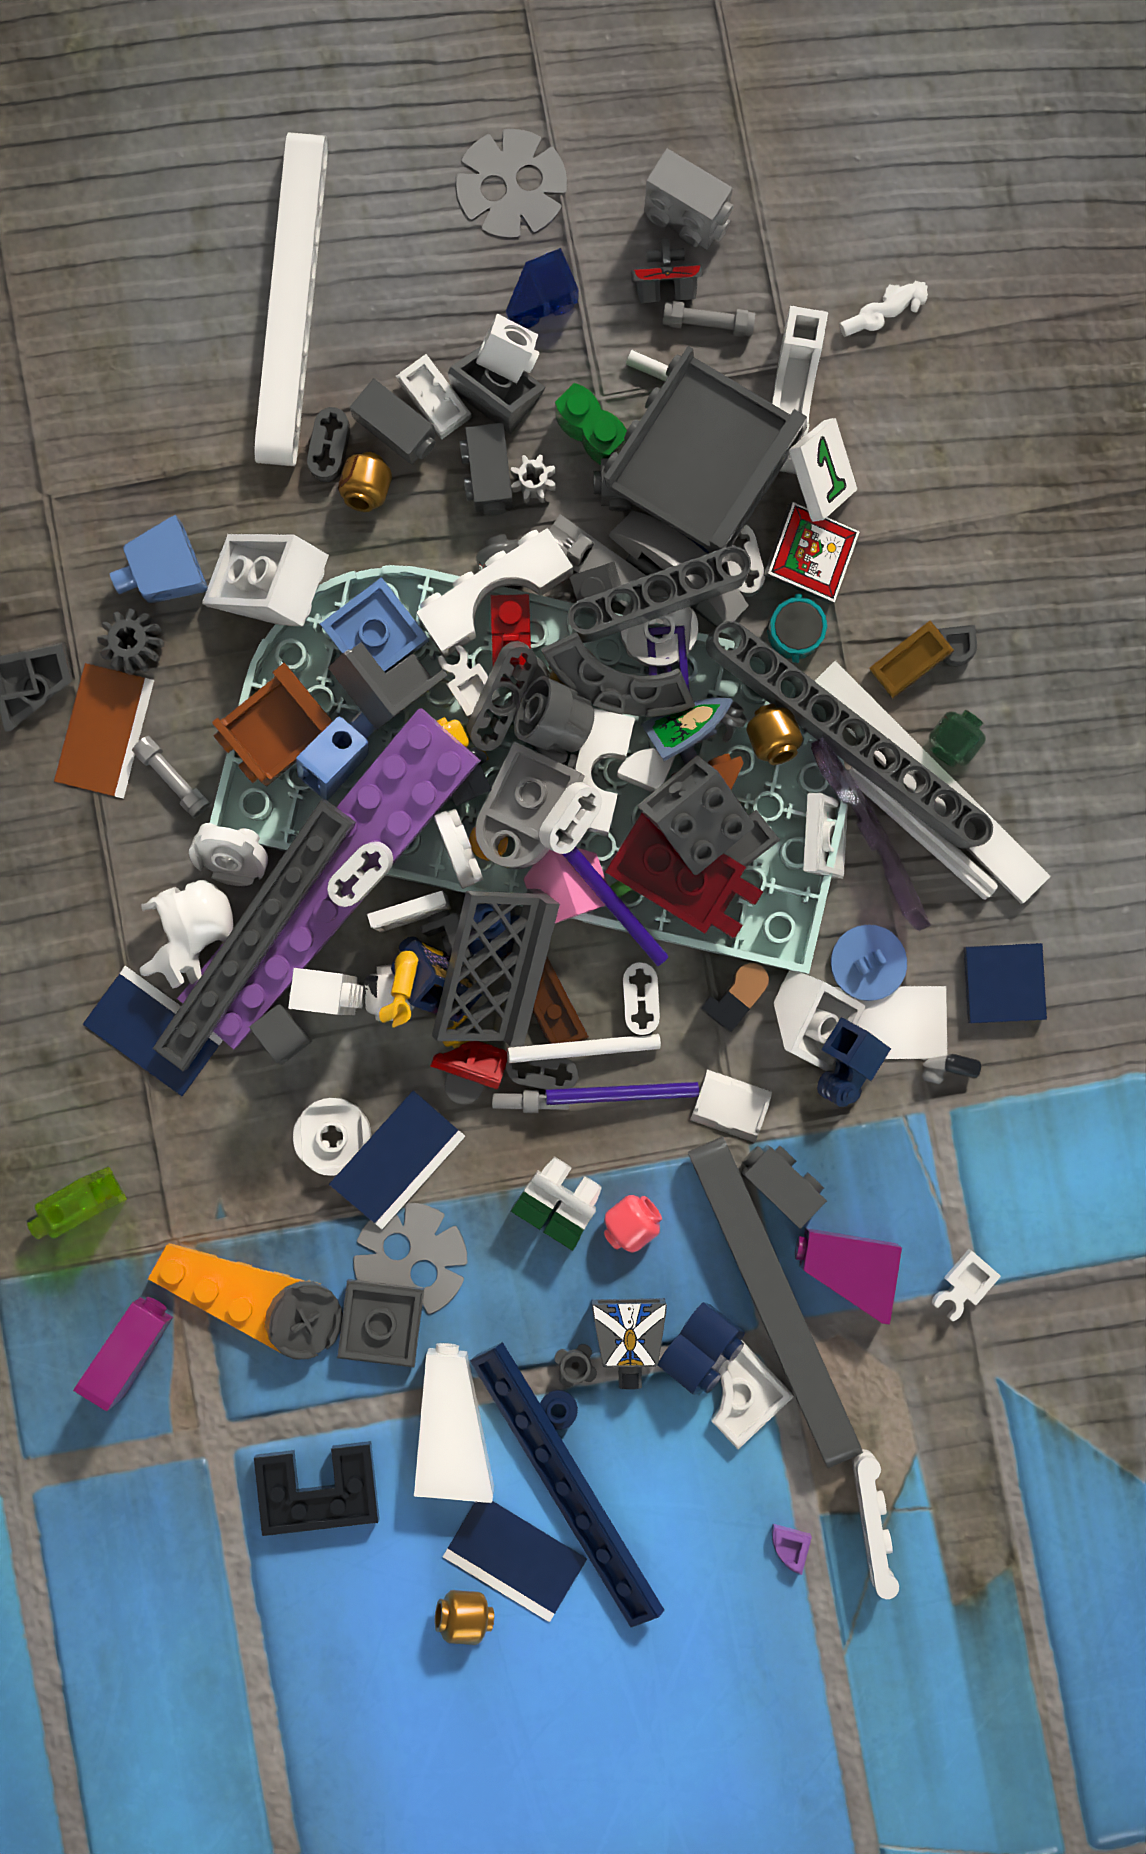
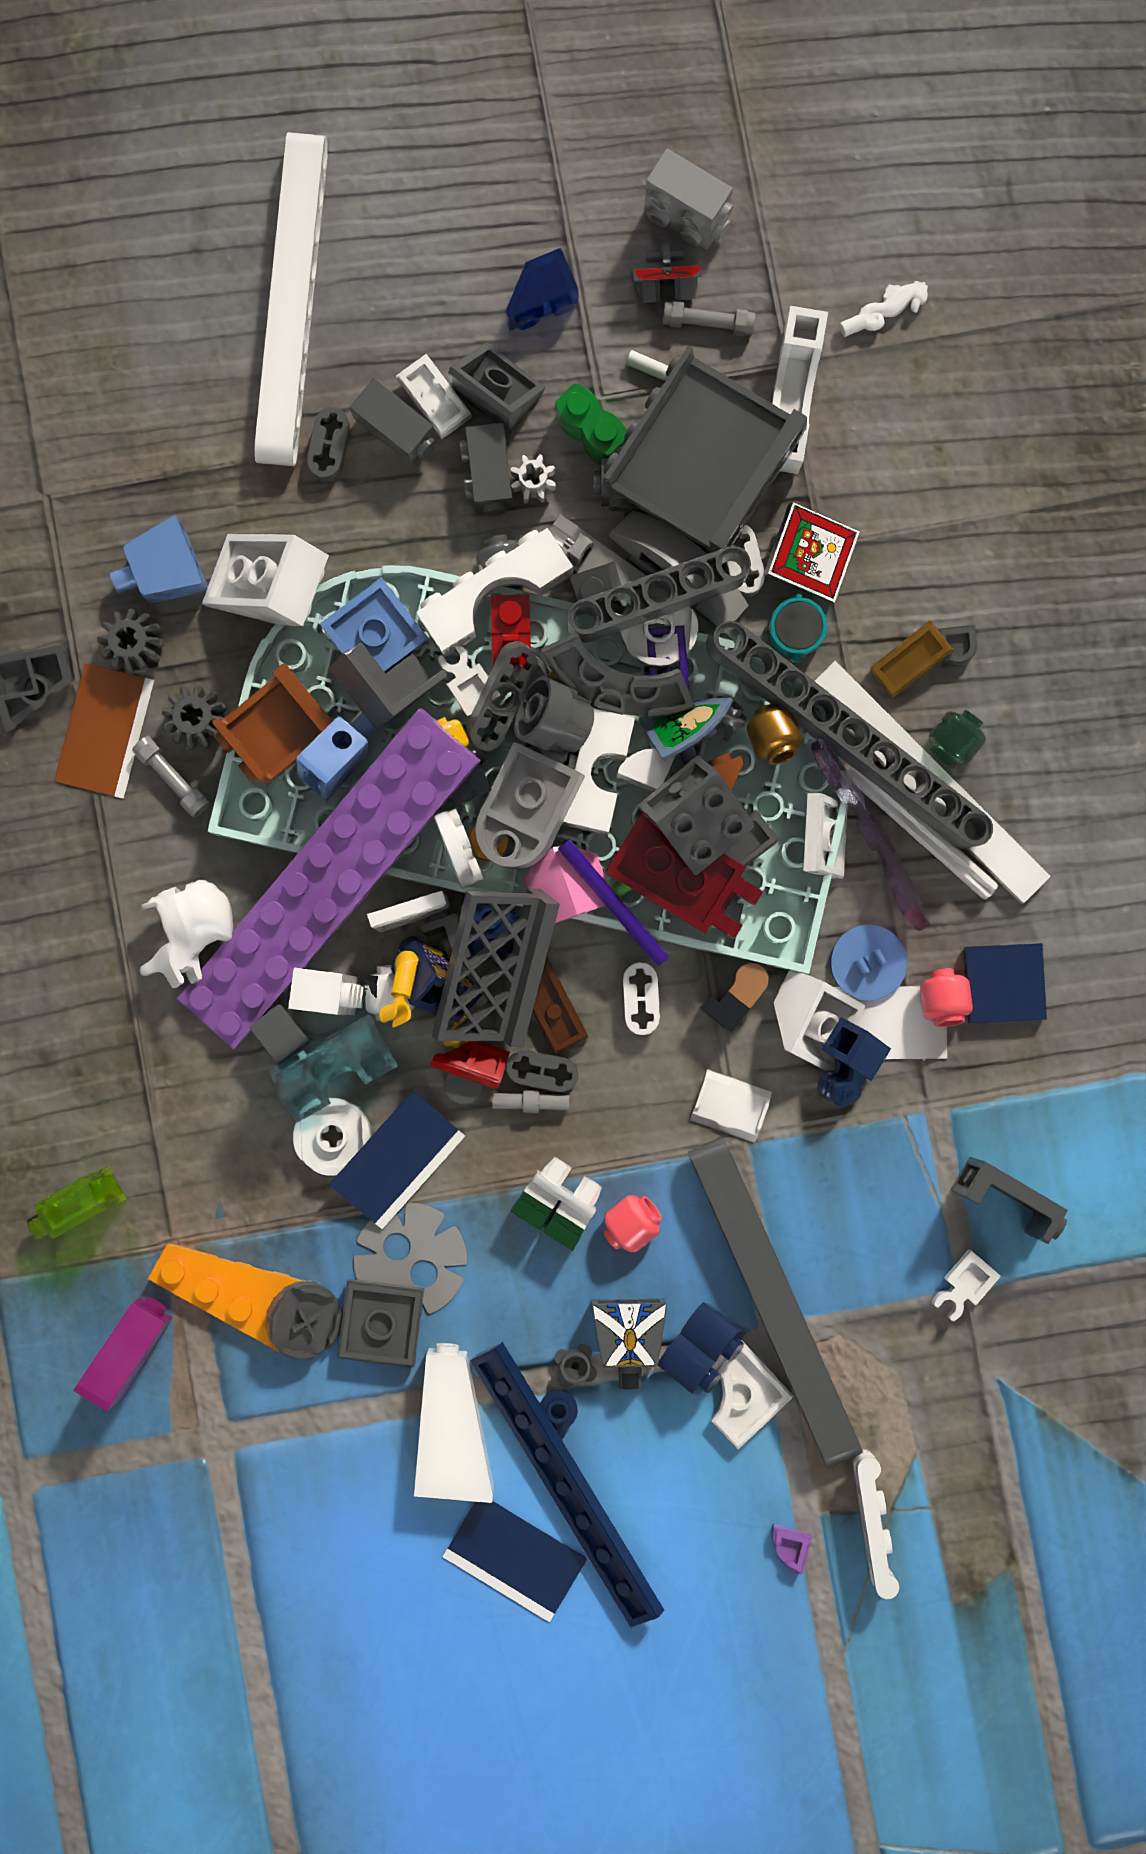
dark blue sticker [83,966,223,1096] -> none
dark grey tile [152,799,356,1071] -> none
white plate [189,823,268,886] -> none
black plate [254,1441,380,1536] -> none
white beam [327,841,393,907] -> none
pearl gold head [338,452,392,512] -> none
pearl gold head [435,1590,494,1645] -> none
light grey piece [456,129,567,238] -> none
white brick [476,314,539,384] -> none
white bar [507,1034,661,1063] -> none
white beam [539,782,602,854] -> none
dark purple bar [545,1082,699,1105] -> none
dark grey brick [741,1145,827,1229] -> none
white tile [789,418,857,522] -> none
magenta slope [795,1228,902,1325] -> none
arm [922,1054,981,1084] -> none
none -> dark grey gear [162,685,227,751]
none -> clear light blue arch [269,1013,399,1123]
none -> coral head [920,968,973,1027]
none -> dark grey panel [951,1157,1068,1244]

